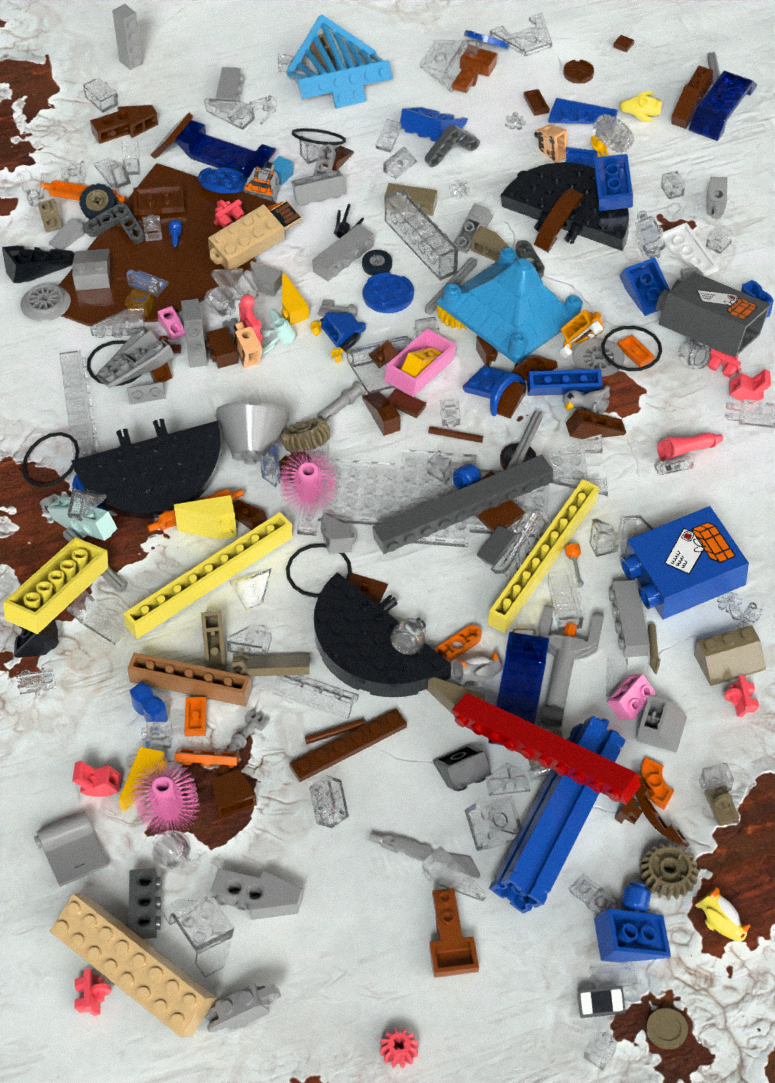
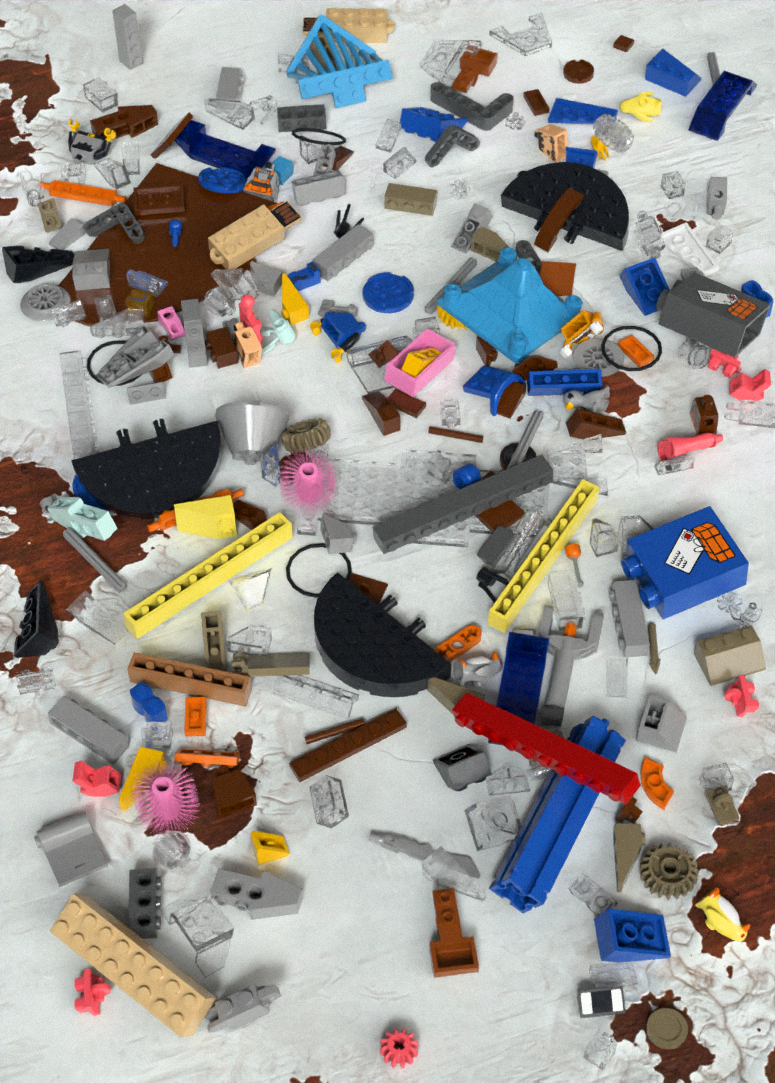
light yellow brick [3,537,108,634] -> none
black piece [22,432,80,487] -> none
clear slope [67,488,107,521] -> none
black wheel [79,183,118,222] -> none
clear brick [143,214,163,241] -> none
coral hips [213,199,245,228] -> none
light grey hinge [230,709,270,749] -> none
light grey pin [317,381,366,421] -> none
black bush [362,250,392,276] -> none
clear brick [385,189,459,281] -> none
clear piece [391,618,426,655] -> none
tile [464,30,509,50] -> none
blue brick [594,154,633,211] -> none
bright pink brick [606,674,656,720] -> none
blue head [620,882,651,913] -> none
reddish brown slope [635,775,690,847] -> none
reddish brown brick [671,65,713,129] -> none
none -> light grey brick [48,696,129,764]
none -> clear hips [51,299,86,327]
none -> torso [68,119,116,166]
none -> clear brick [94,295,118,325]
none -> yellow slope [250,831,290,865]
none -> dark grey brick [277,104,326,132]
none -> blue leg [288,261,321,291]
none -> tan piece [302,8,394,43]
none -> dark grey beam [430,82,514,131]
none -> black plant [476,567,509,603]
none -> light grey piece [514,525,548,573]
none -> dark orange piece [540,261,576,296]
none -> dark tan slope [613,824,645,892]
none -> blue wedge [645,48,701,97]
none -> reddish brown torso [690,395,719,435]

